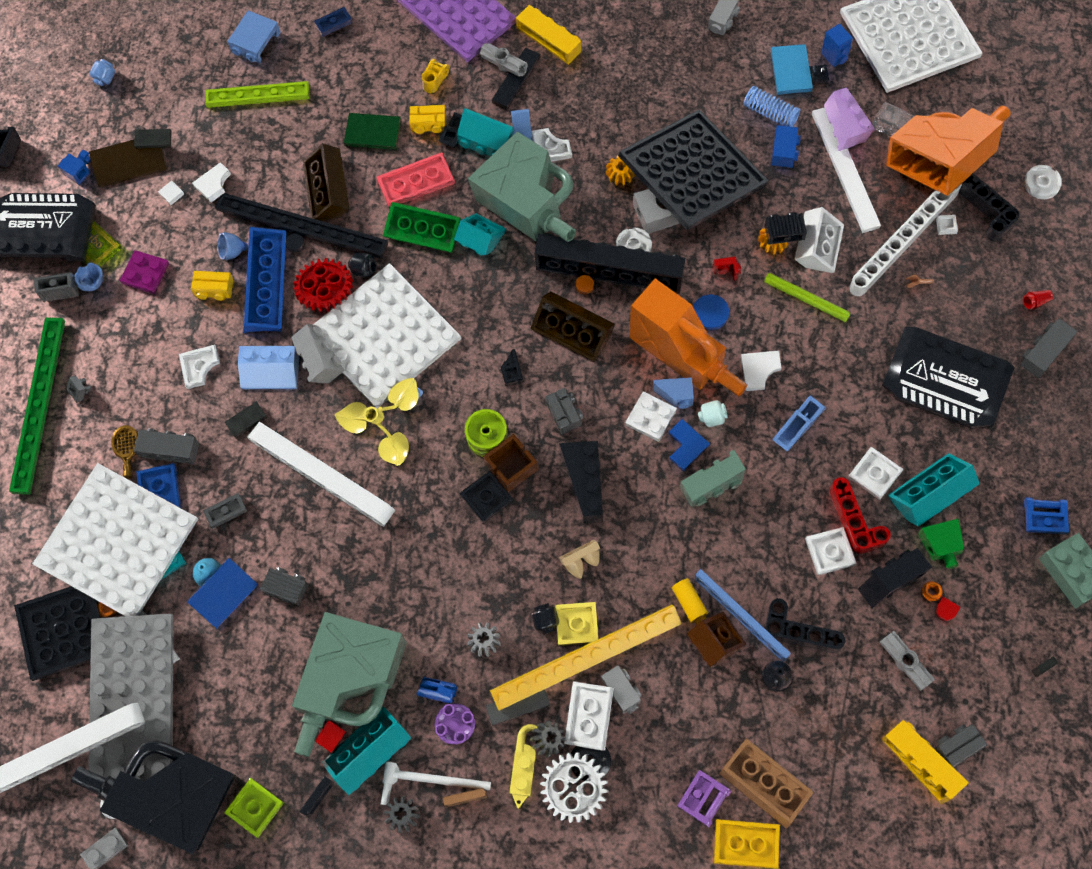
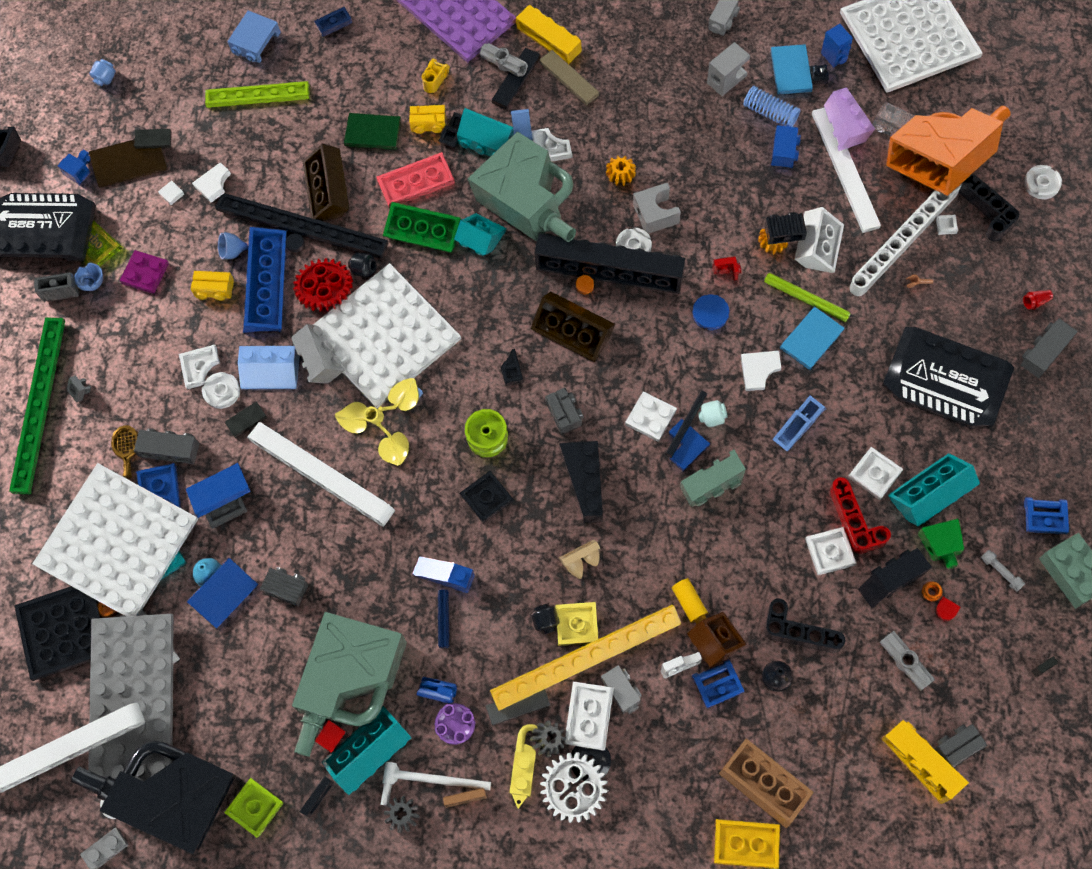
light grey gear [467,622,501,657] -> none
reddish brown piece [483,434,539,493] -> none
black plate [618,109,769,231] -> none
orange piece [629,279,748,397] -> none
medium blue slope [653,378,694,409] -> none
medium lavender plate [677,770,731,828] -> none
medium blue tile [695,569,791,662] -> none
none -> blue tile [186,463,251,518]
none -> white tile [202,372,240,409]
none -> slope [412,556,475,594]
none -> dark blue axle [438,589,449,649]
none -> dark tan tile [540,50,599,106]
none -> white tile [661,652,702,678]
none -> black bar [665,390,707,458]
none -> blue plate [691,659,745,709]
none -> light grey piece [707,42,750,96]
none -> dark azure tile [780,306,845,370]
none -> light grey bar [981,550,1025,592]

